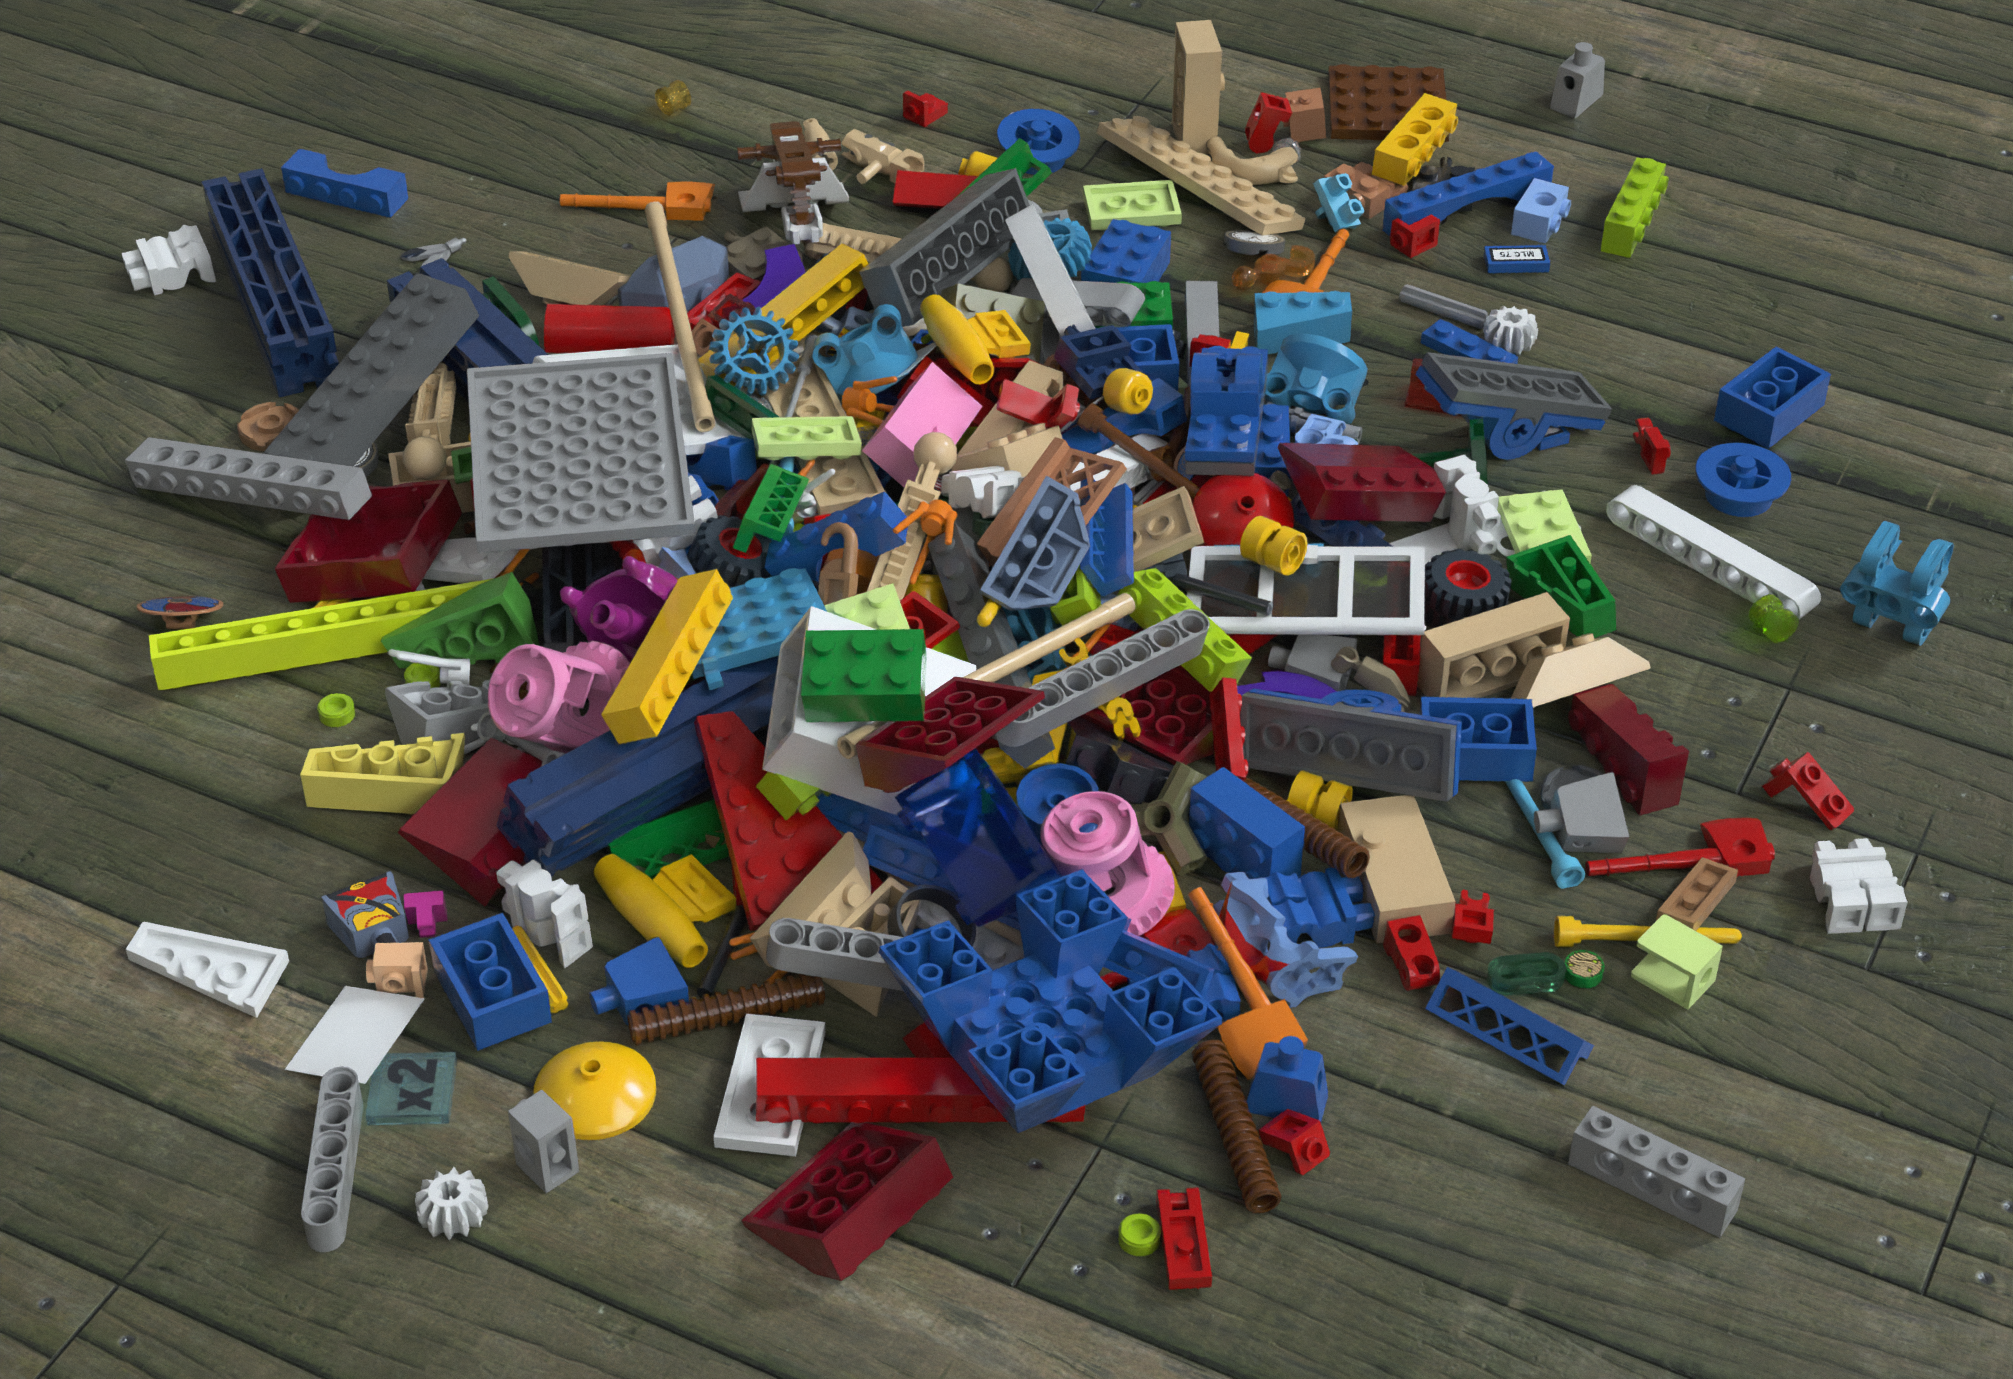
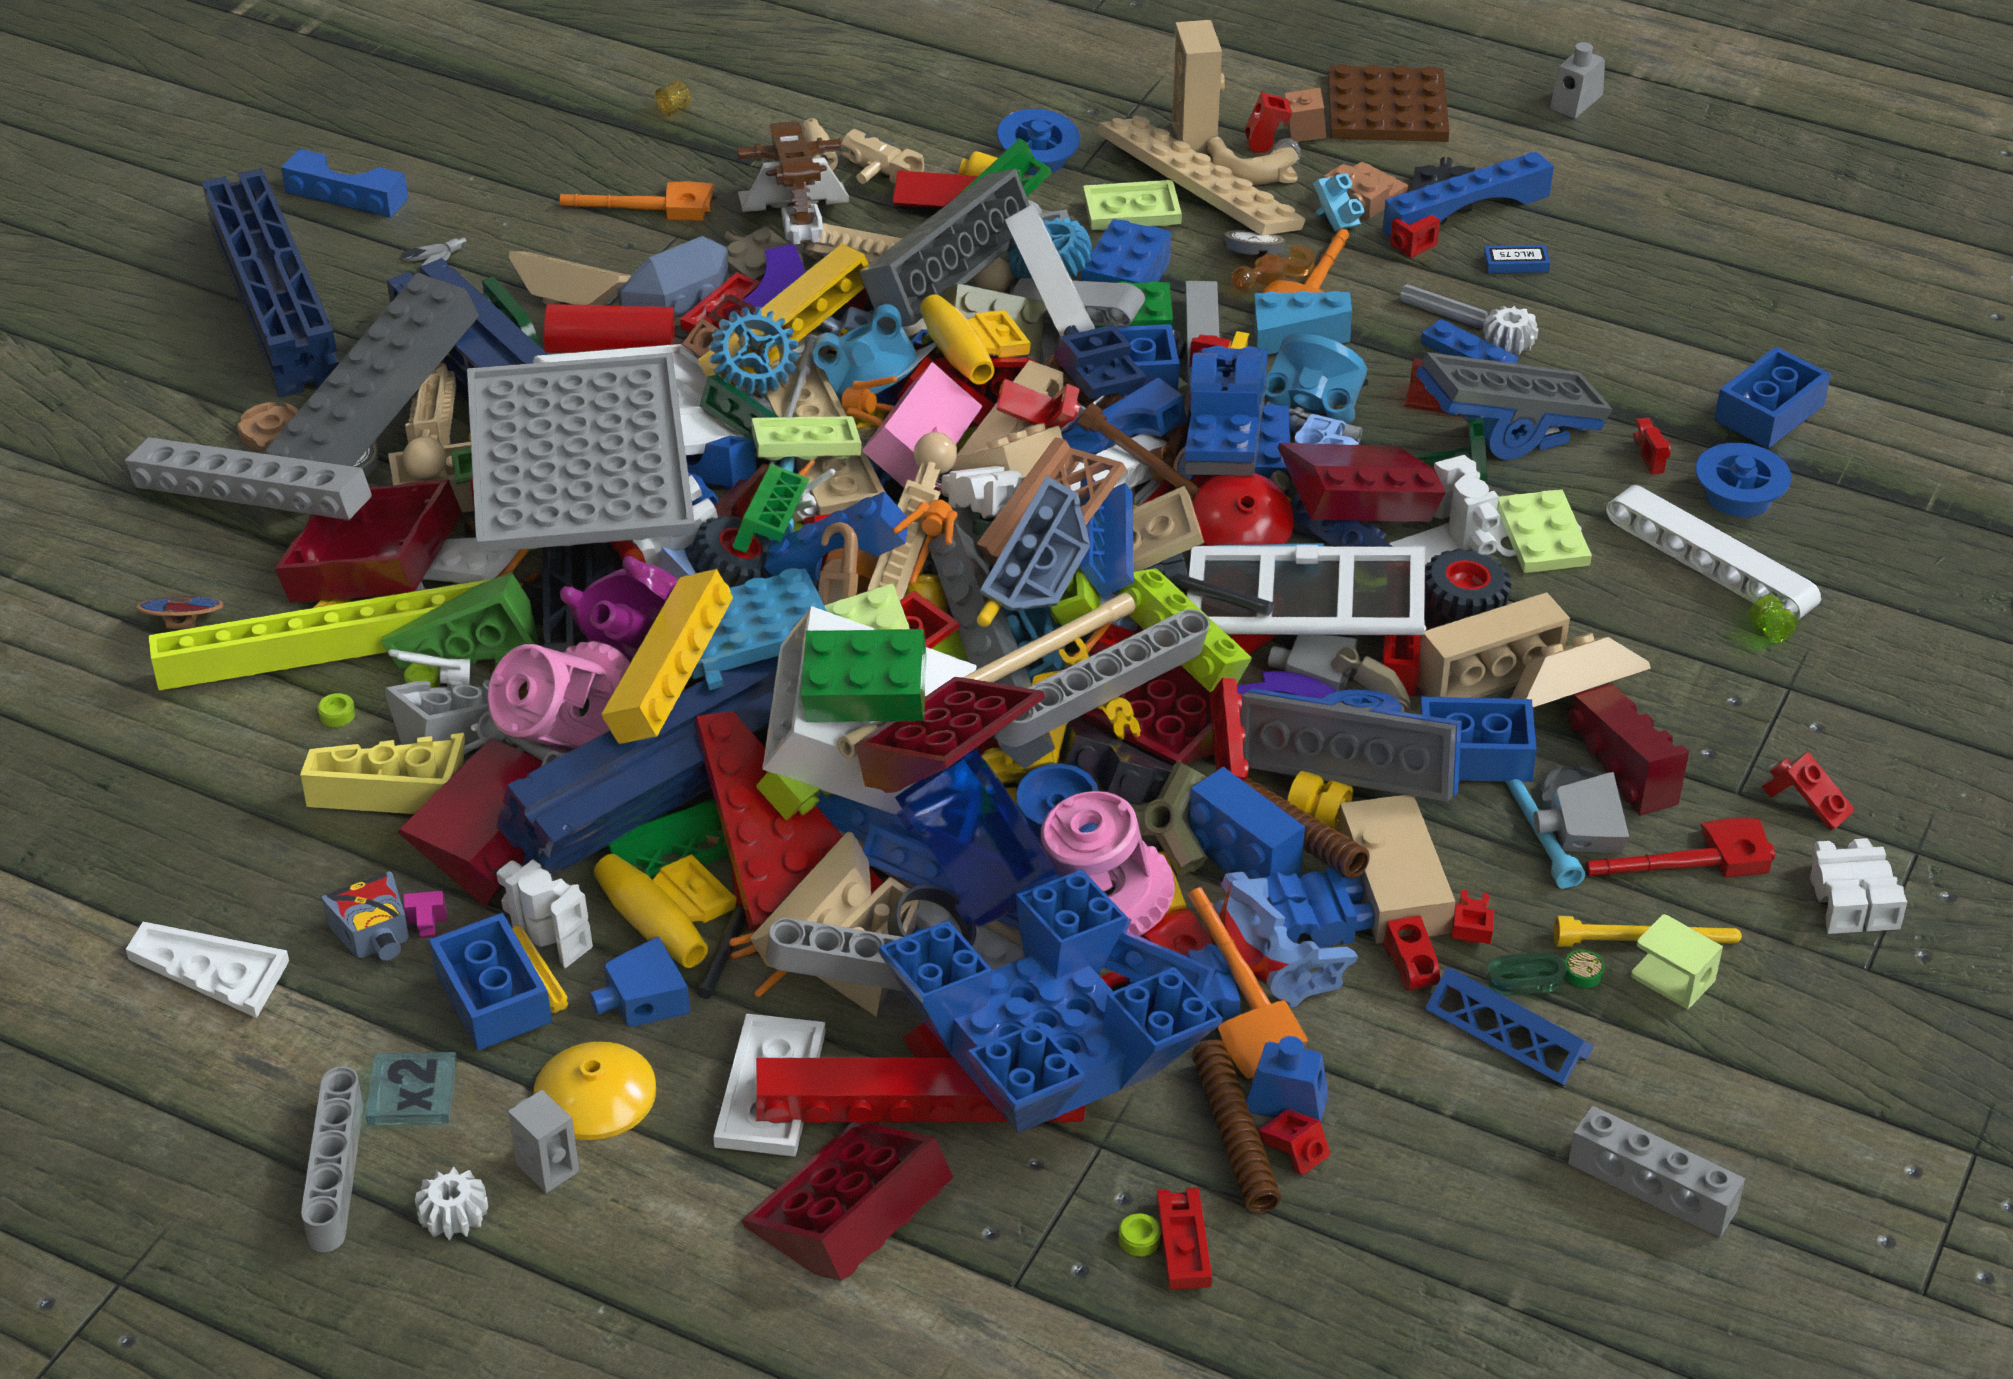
white hips [122,225,216,295] -> none
white sticker [285,986,424,1084] -> none
light nougat brick [366,942,428,998] -> none
reddish brown piece [627,974,825,1045] -> none
tan piece [645,202,715,432] -> none
red bracket [902,90,948,127] -> none
yellow head [1103,368,1153,415] -> none
yellow wheel [1240,516,1308,576] -> none
yellow brick [1372,93,1458,186] -> none
green wedge [1506,535,1616,638] -> none
light blue brick [1511,178,1571,244] -> none
lime brick [1601,157,1669,258] -> none
medium nougat plate [1656,857,1738,931] -> none
dark azure piece [1840,521,1954,646] -> none

